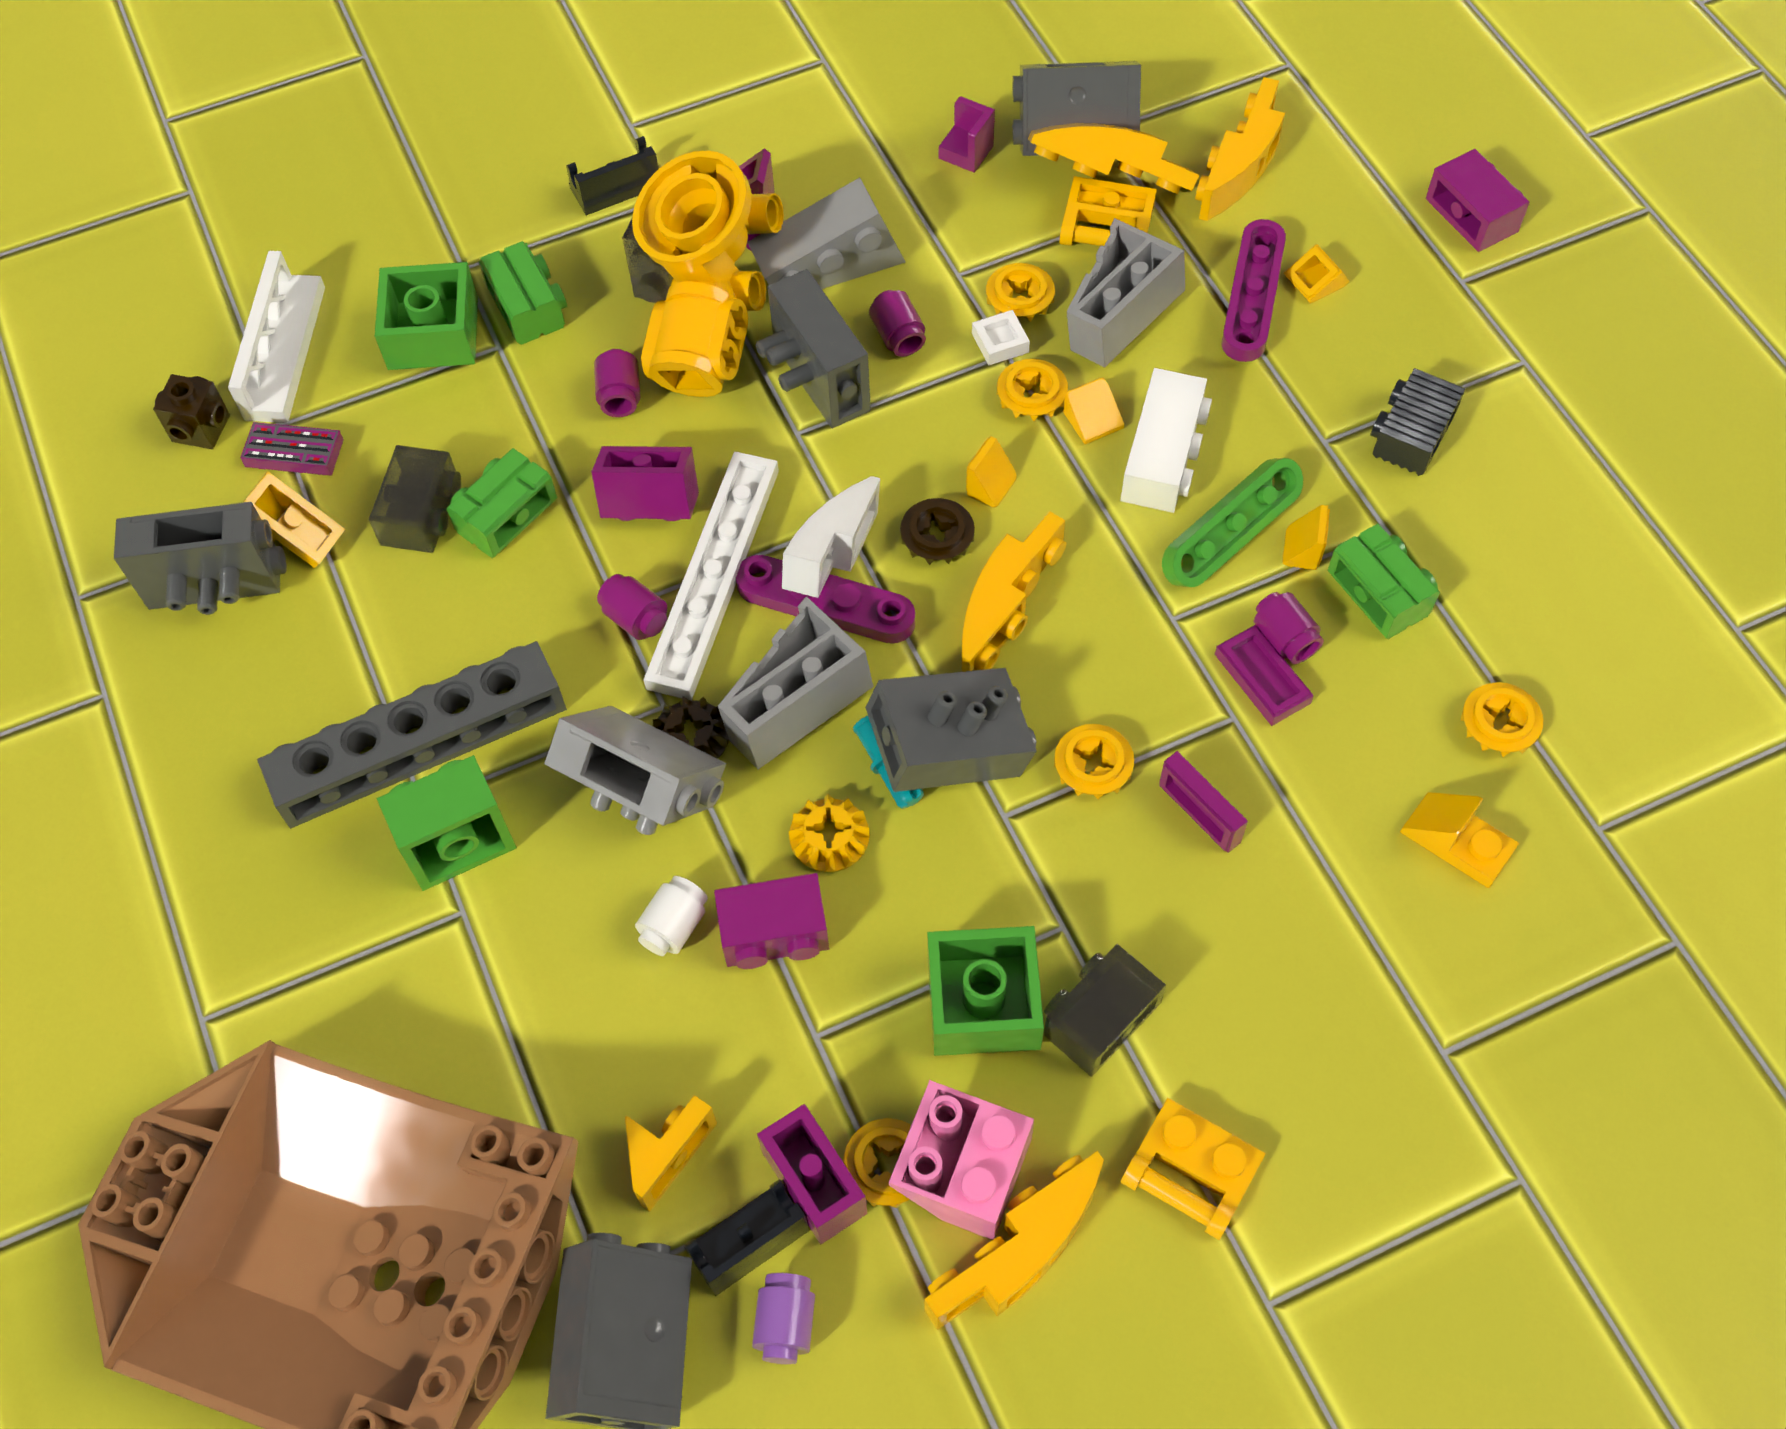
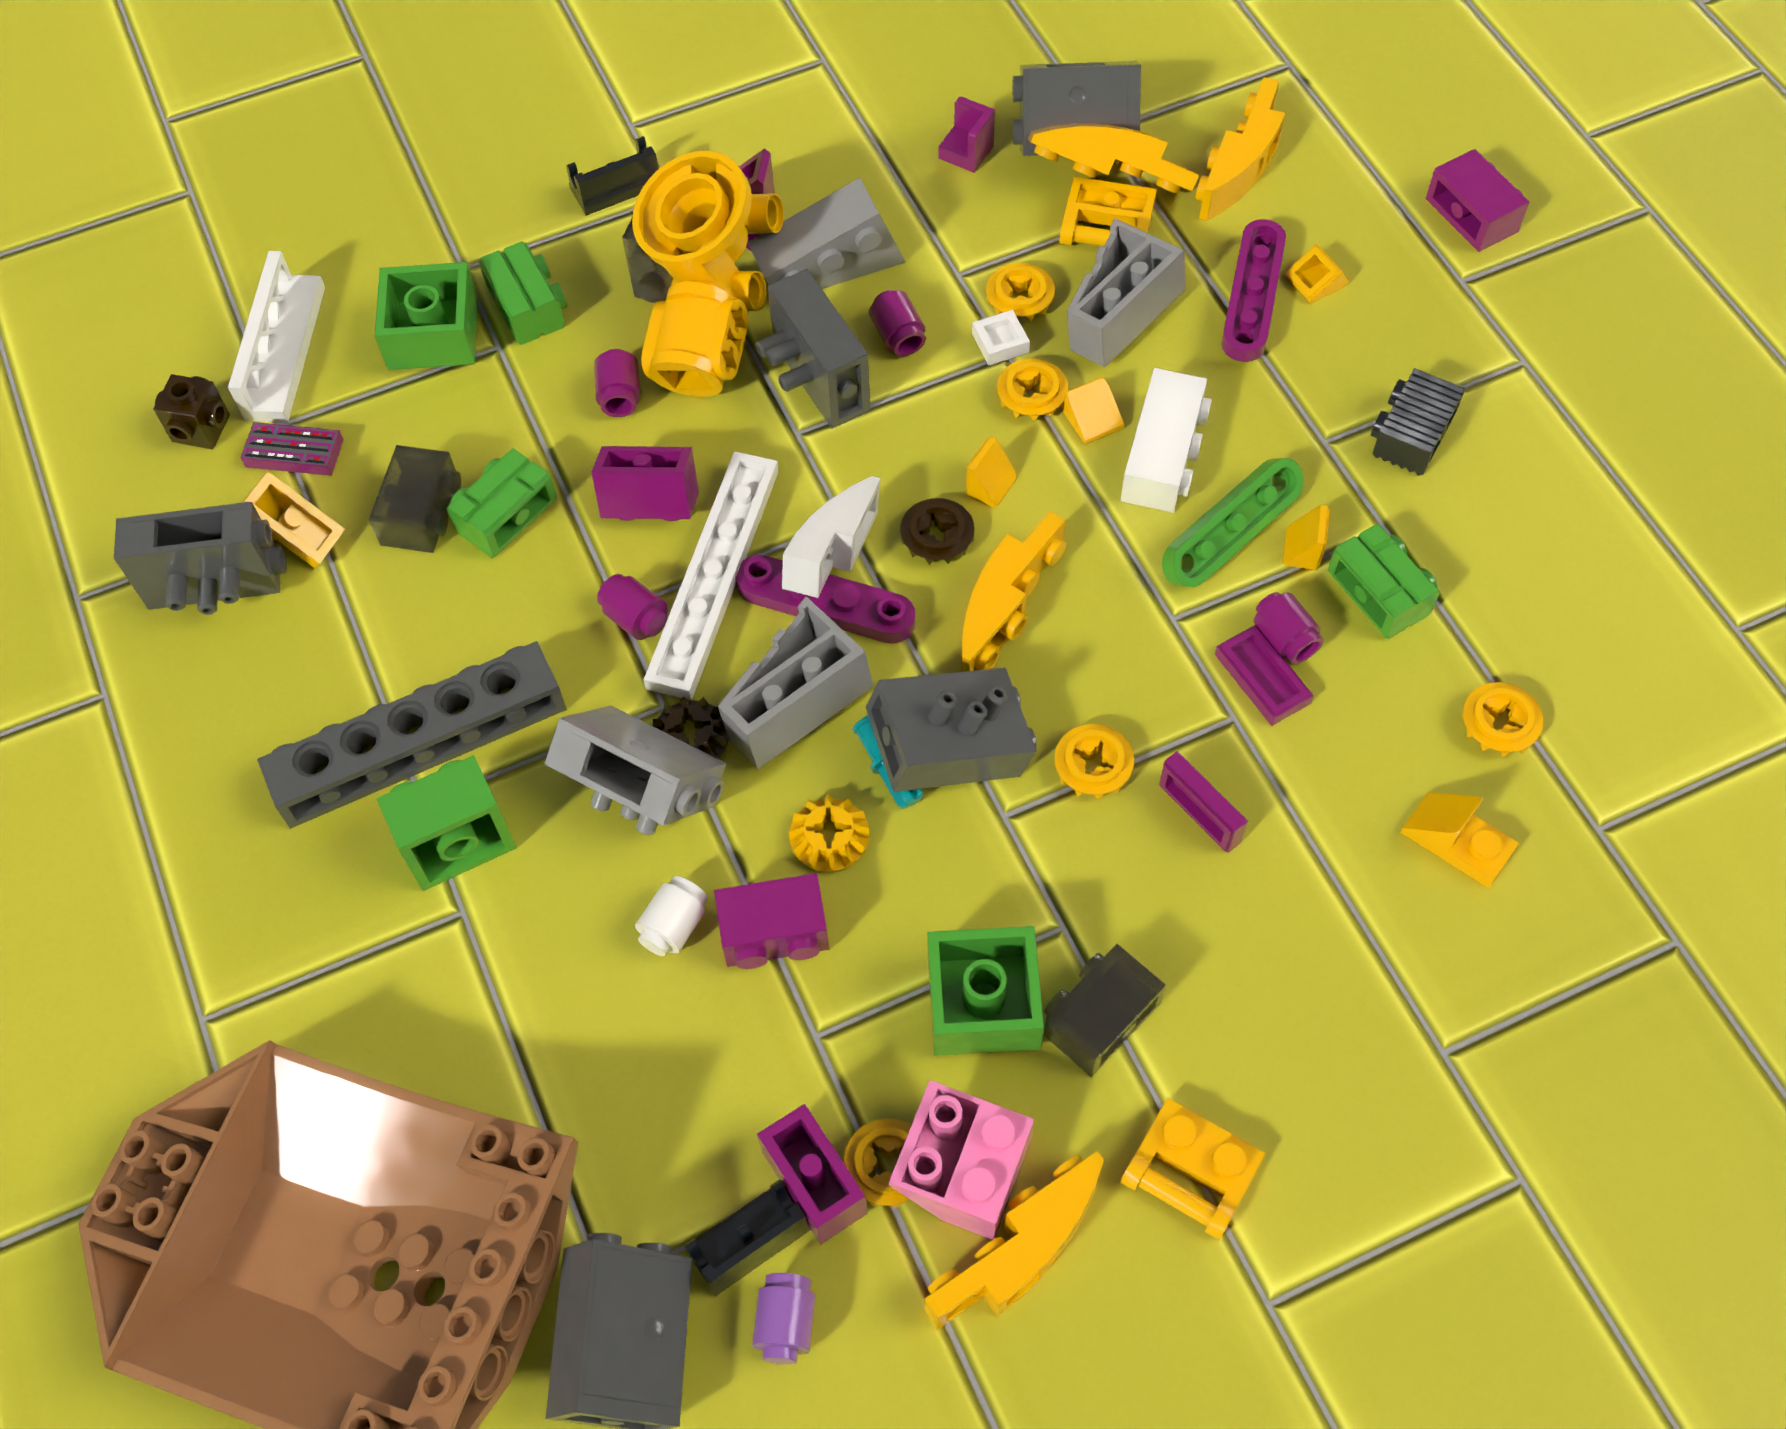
yellow slope [625,1095,717,1212] -> none

